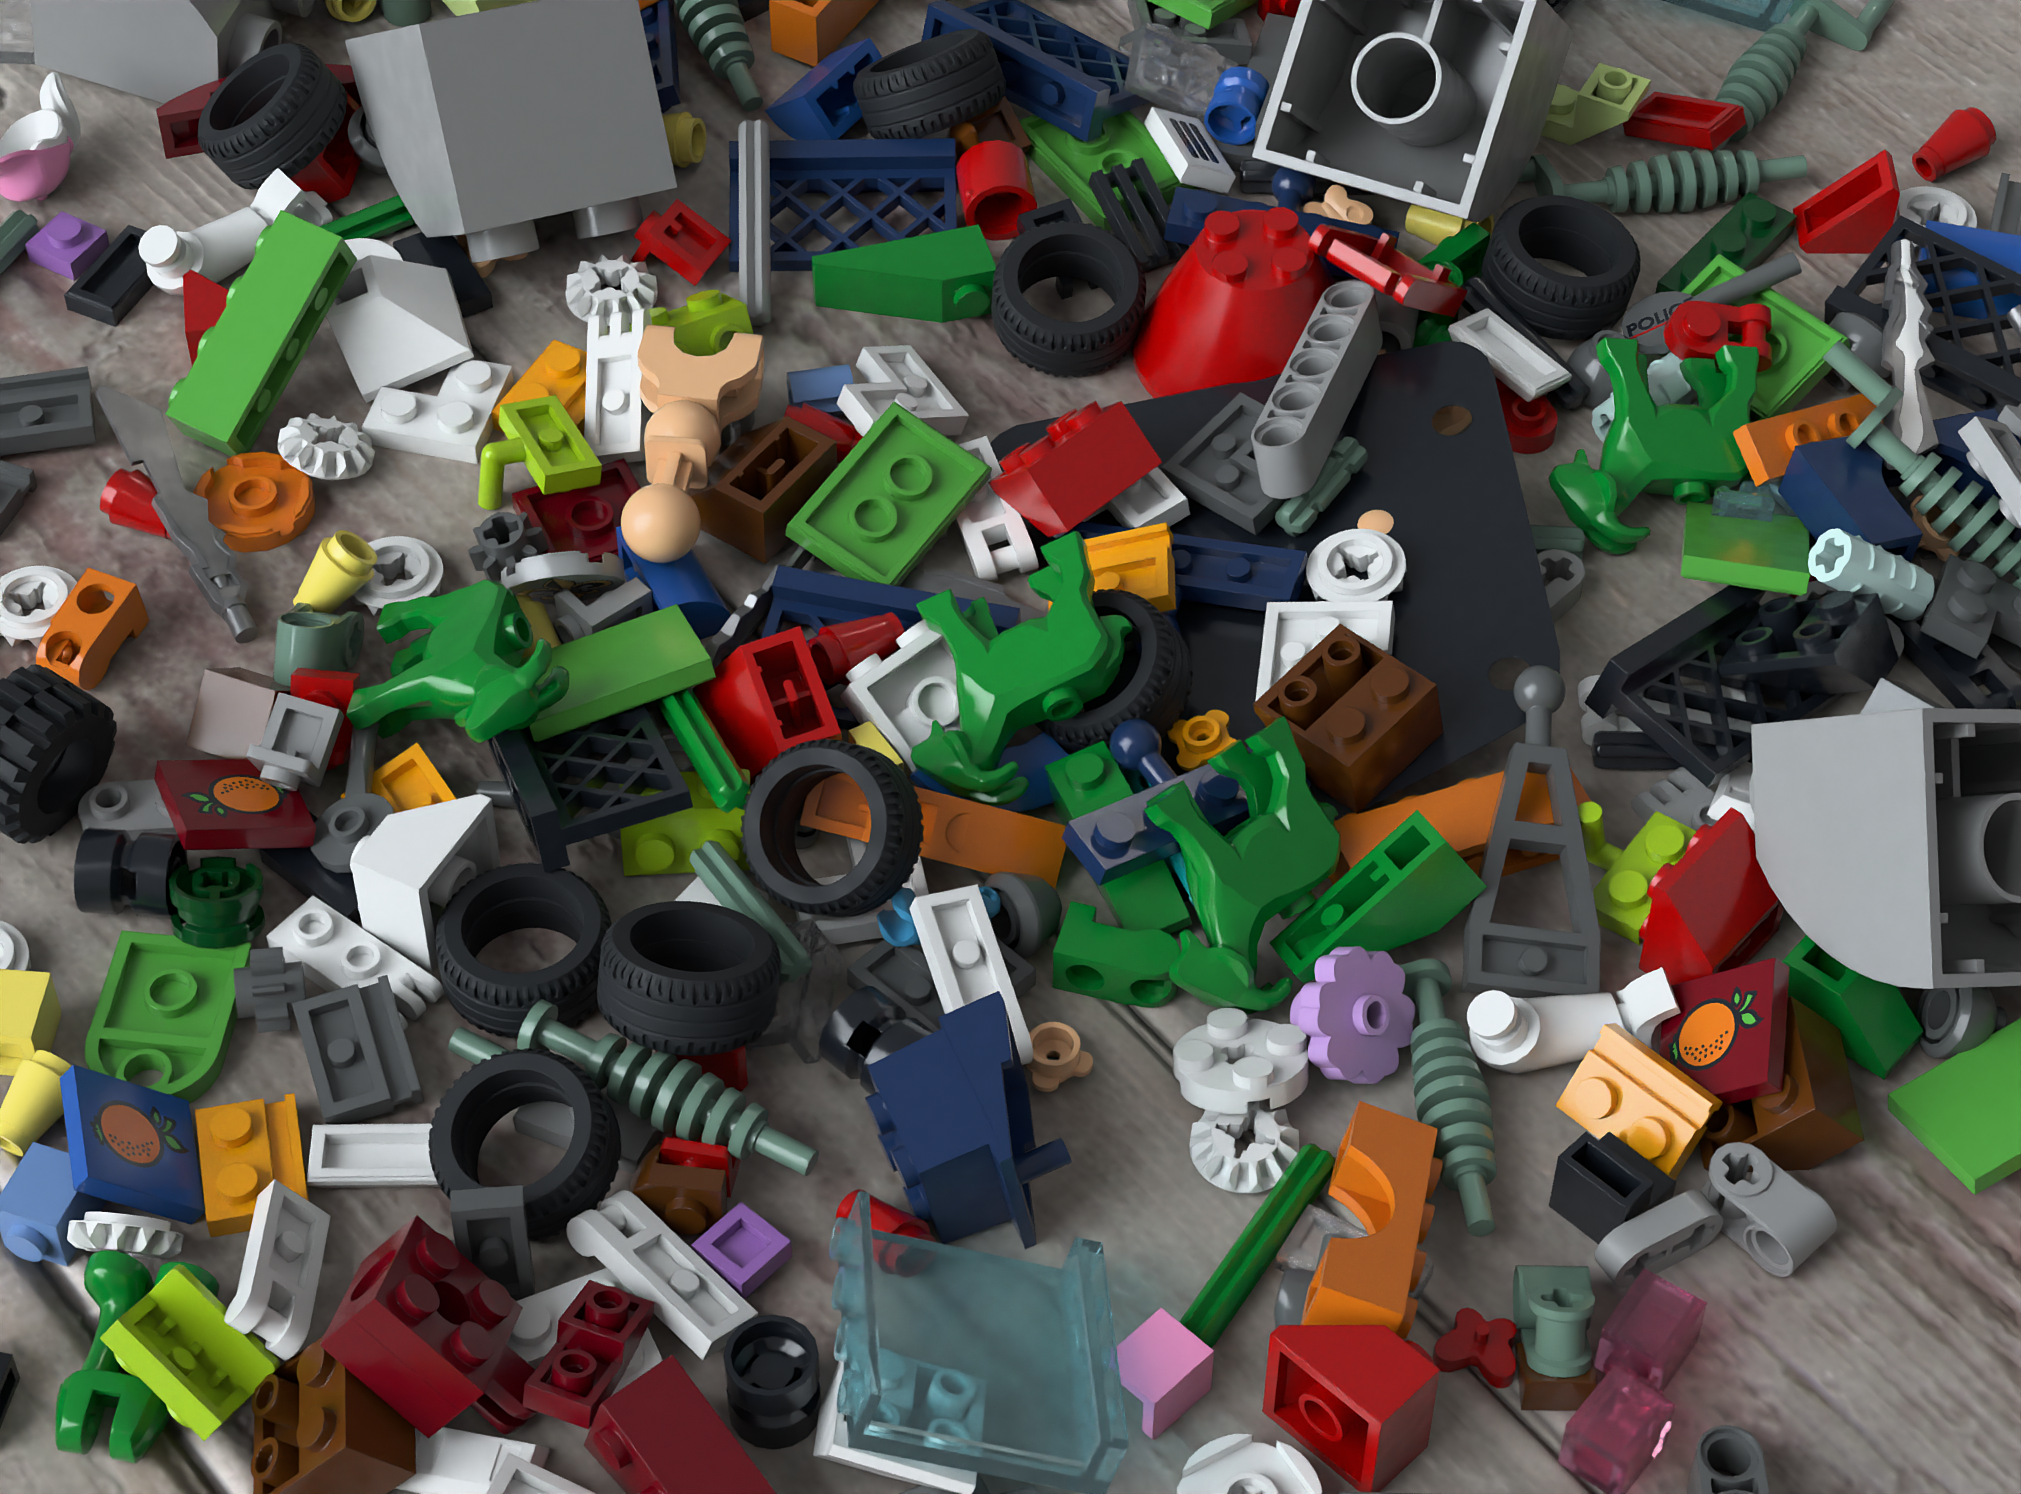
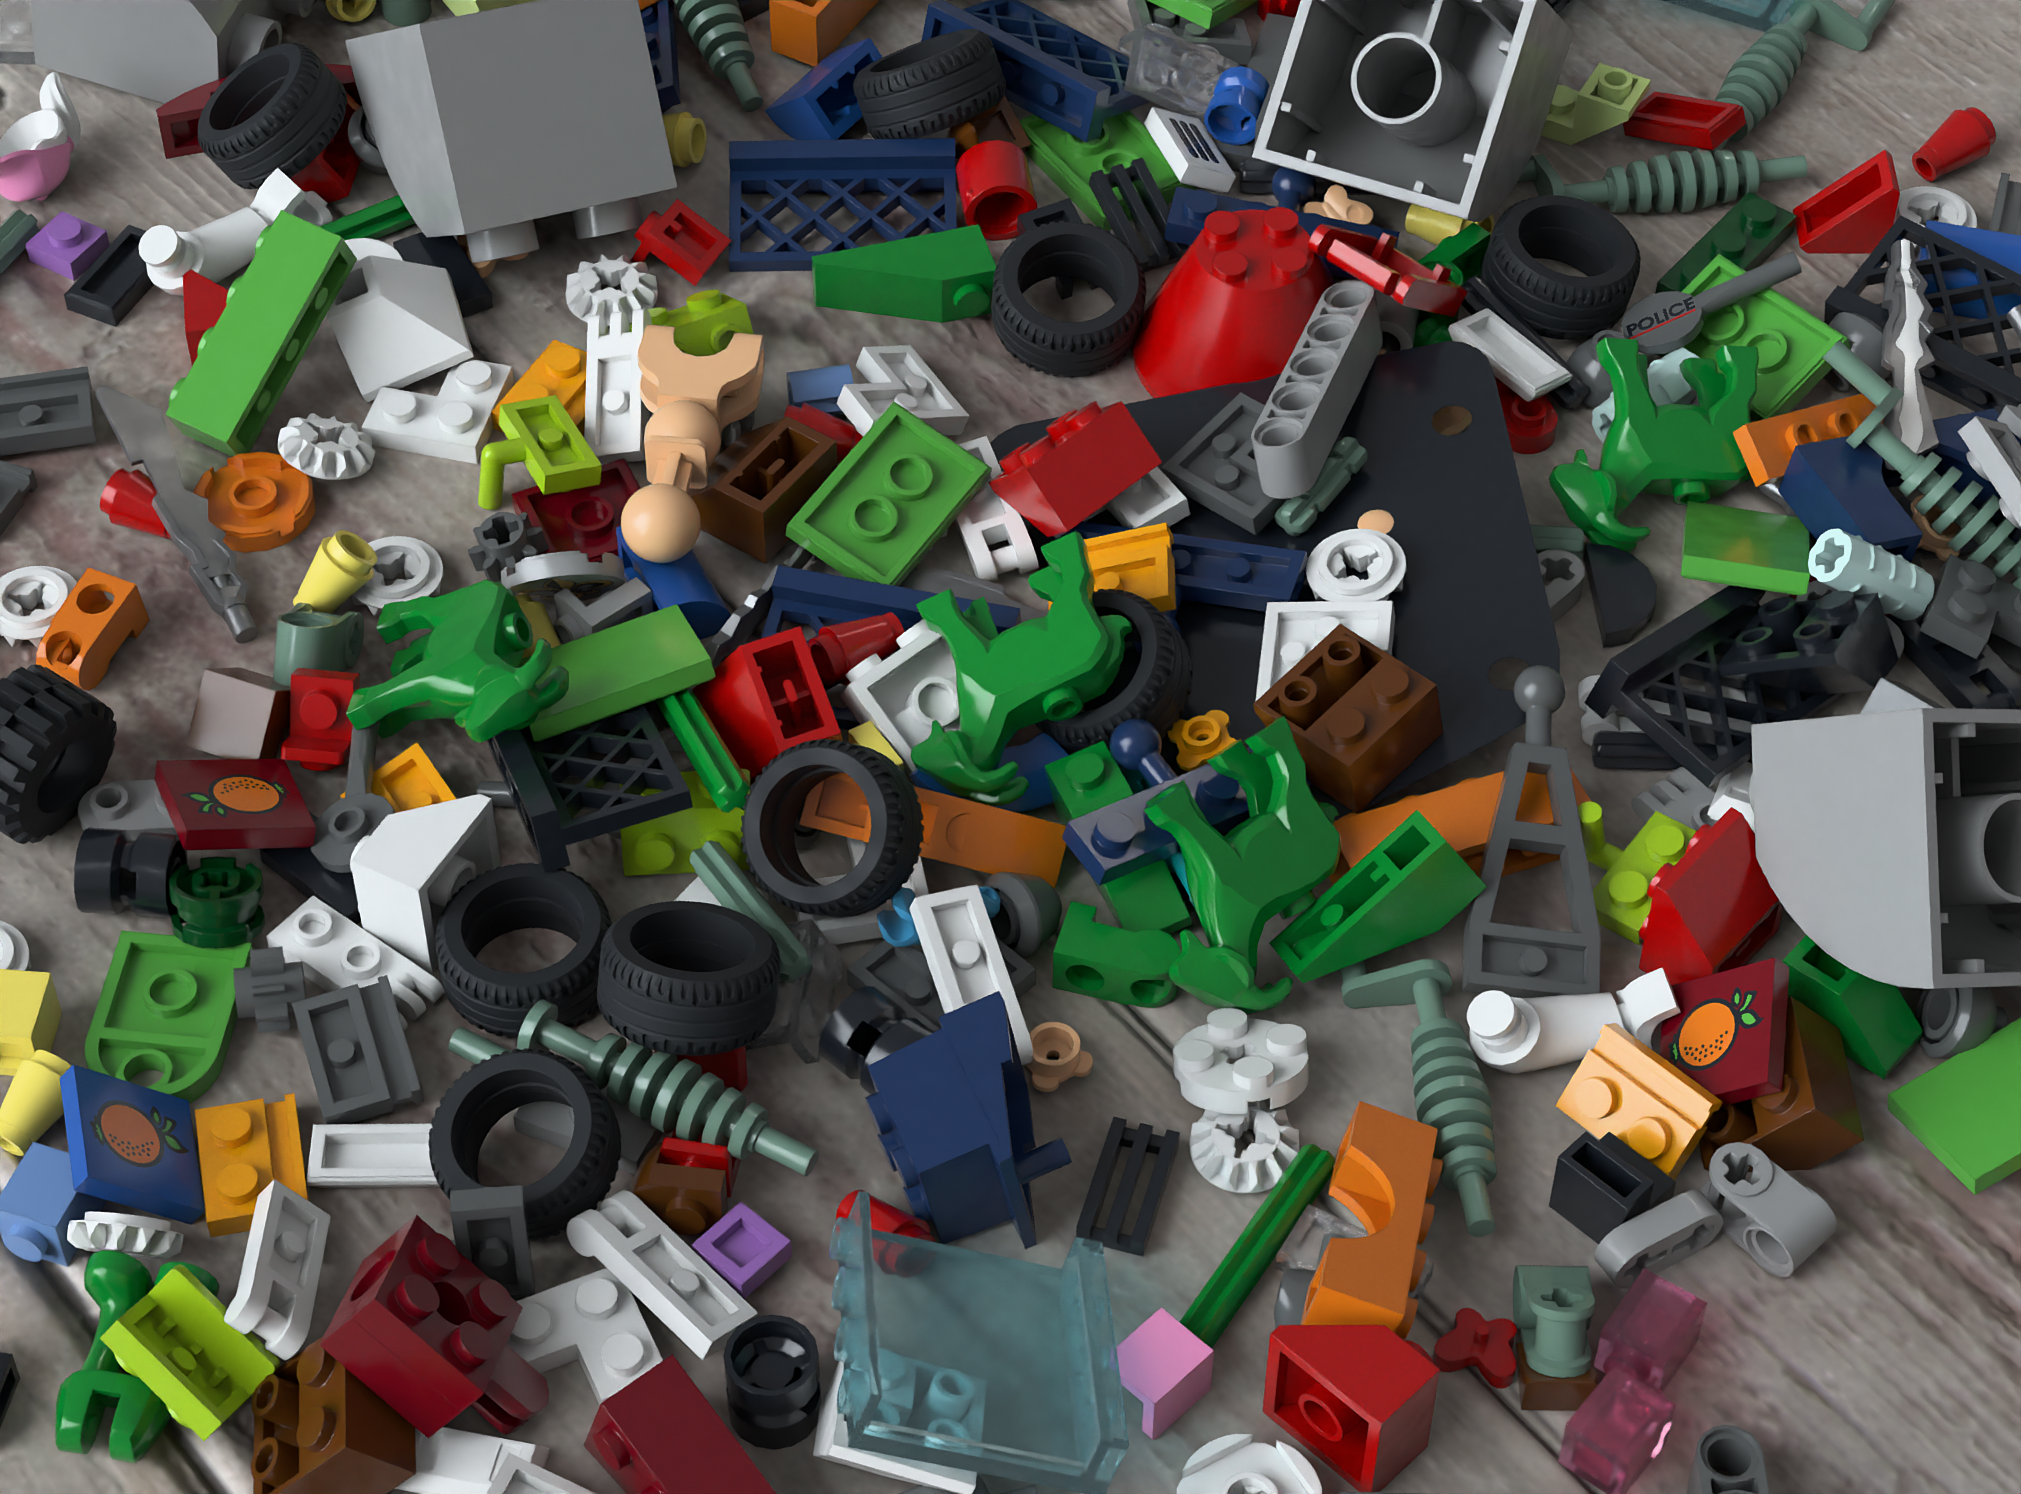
light grey bracket [246,692,344,791] -> none
dark red slope [522,1280,655,1430] -> none
light grey axle [738,120,771,326] -> none
lavender plant [1290,946,1415,1084] -> none
red plate [1663,301,1772,372] -> none
clear light blue tile [1711,481,1775,522] -> none
none -> black tile [1076,1117,1180,1257]
none -> black tile [1584,543,1657,648]

